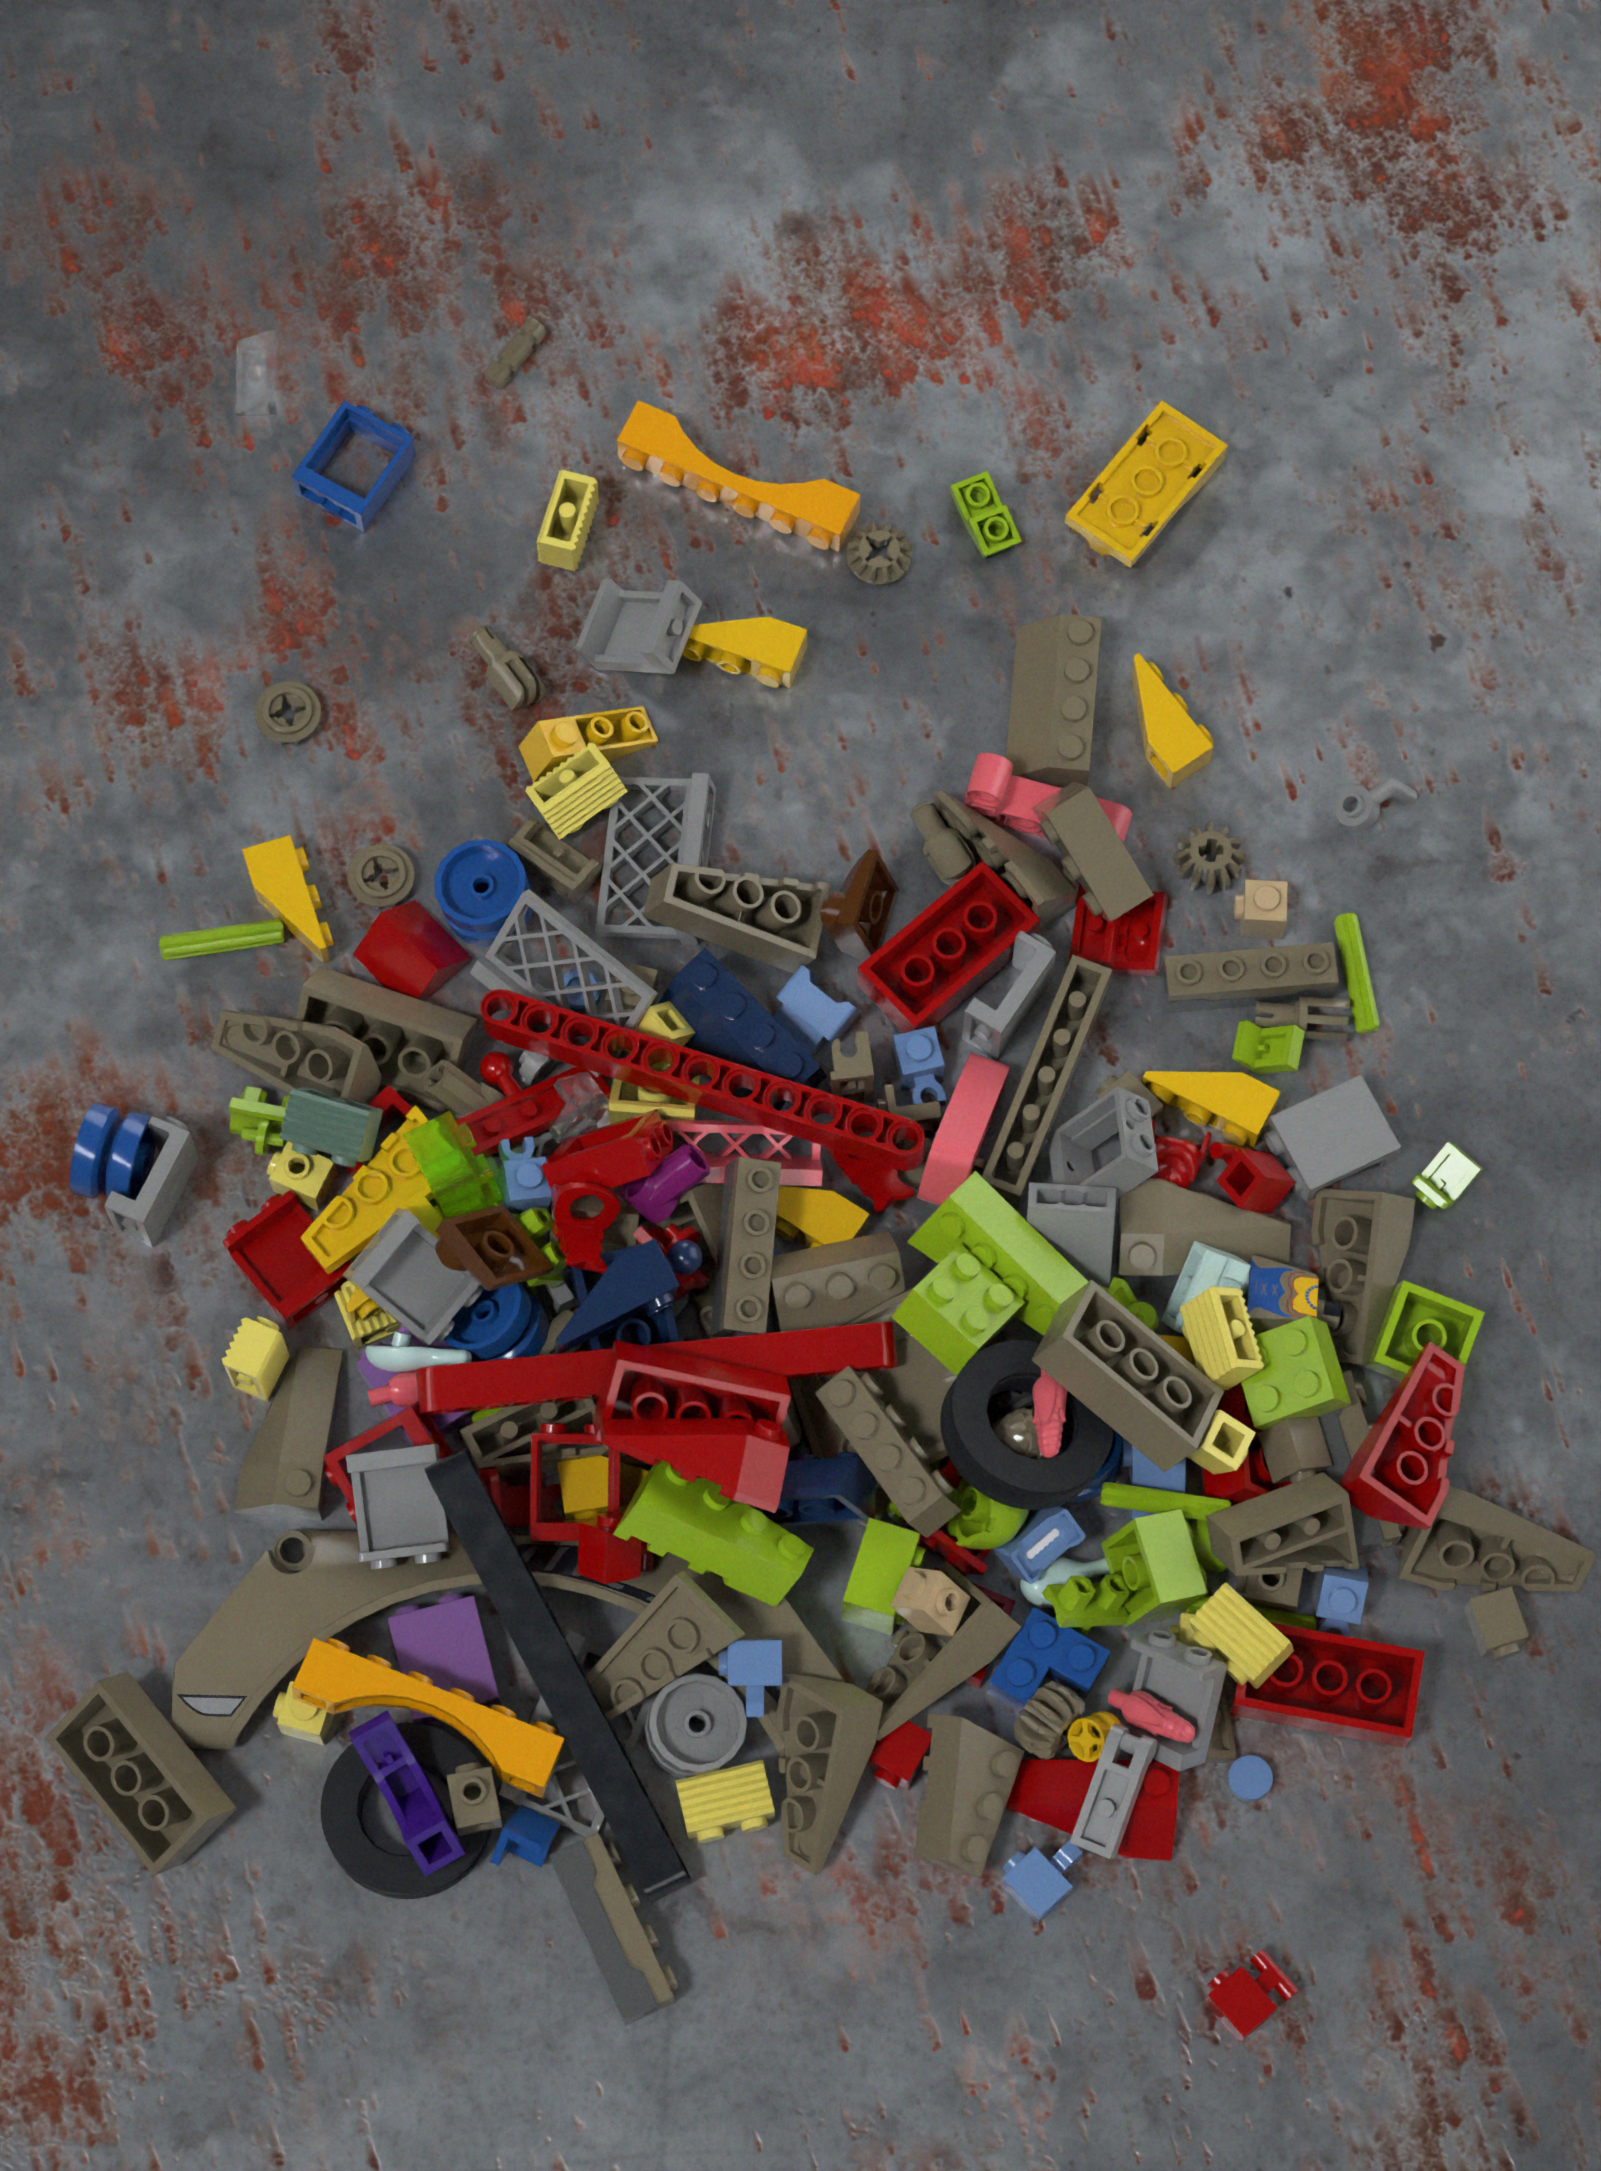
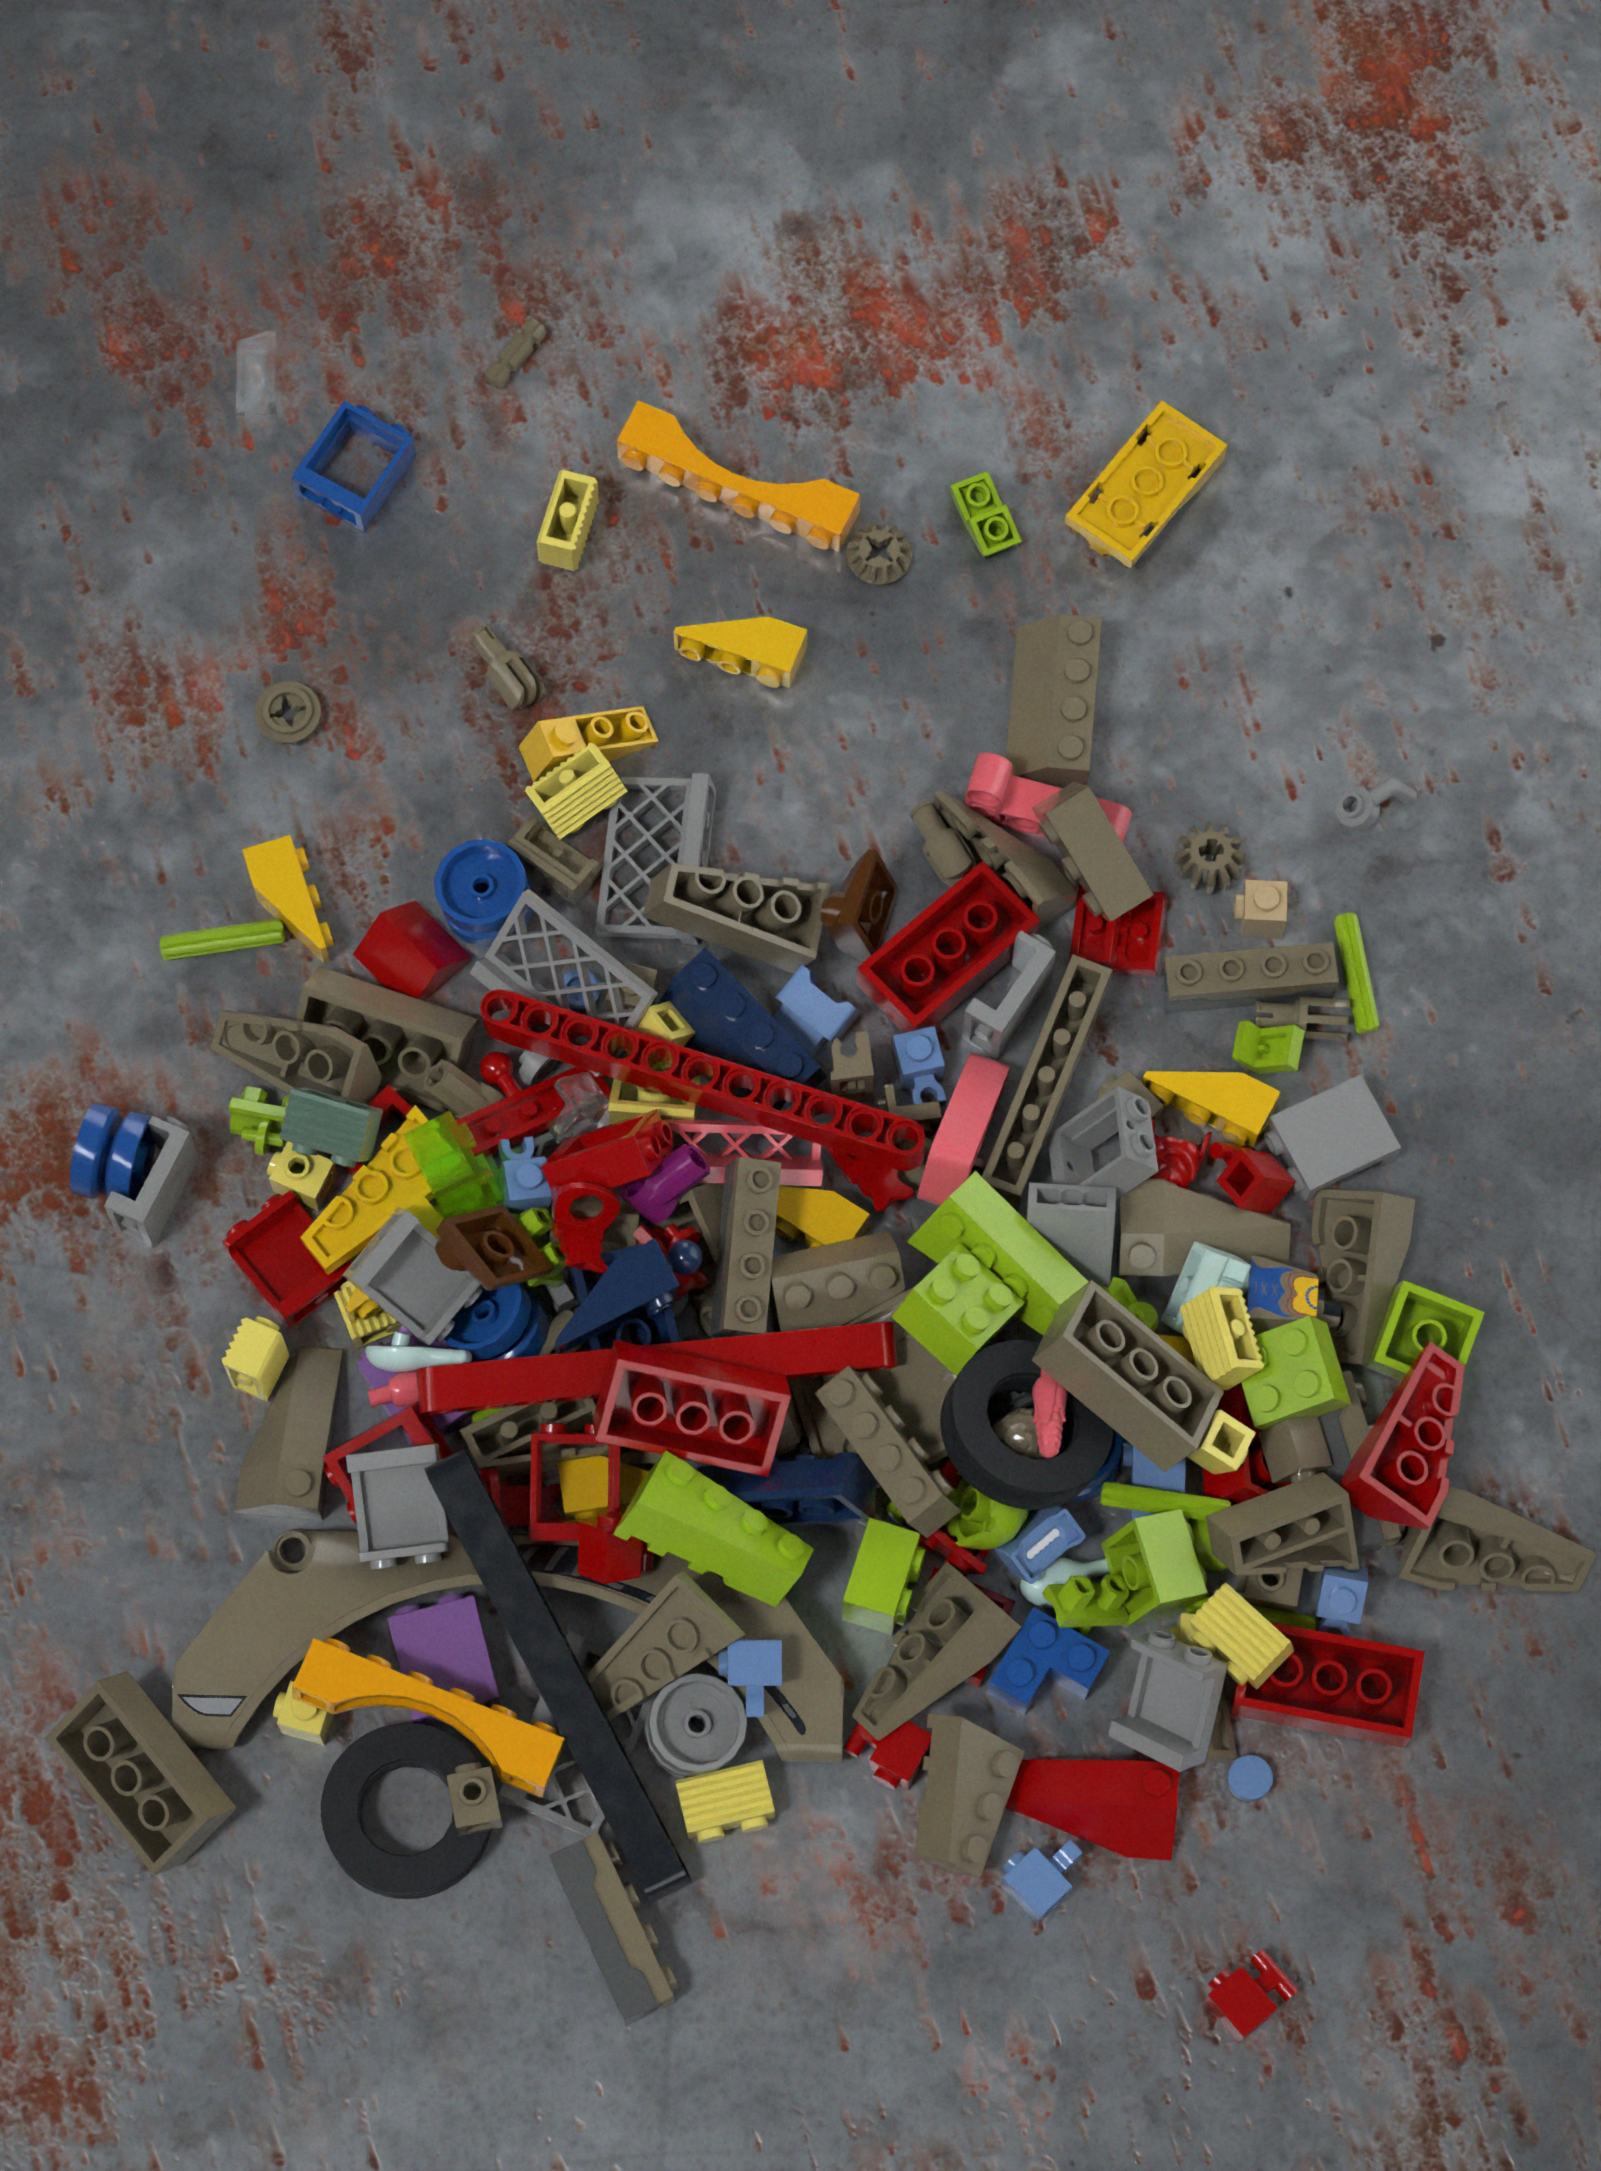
dark tan gear [347,844,415,910] -> none
dark purple arch [348,1710,465,1877] -> none
blue panel [490,1804,561,1867] -> none
light grey panel [576,579,702,674] -> none
red wedge [599,1418,790,1513] -> none
dark tan wedge [776,1673,883,1875] -> none
tan brick [890,1567,970,1636] -> none
dark tan gear [1013,1681,1085,1760] -> none
yellow wheel [1067,1711,1122,1762] -> none
light grey plate [1069,1723,1158,1859] -> none
coral piece [1108,1688,1195,1743] -> none
yellow slope [1131,653,1213,789] -> none
bracket [1411,1141,1483,1210] -> none
dark tan brick [1464,1586,1529,1660] -> none

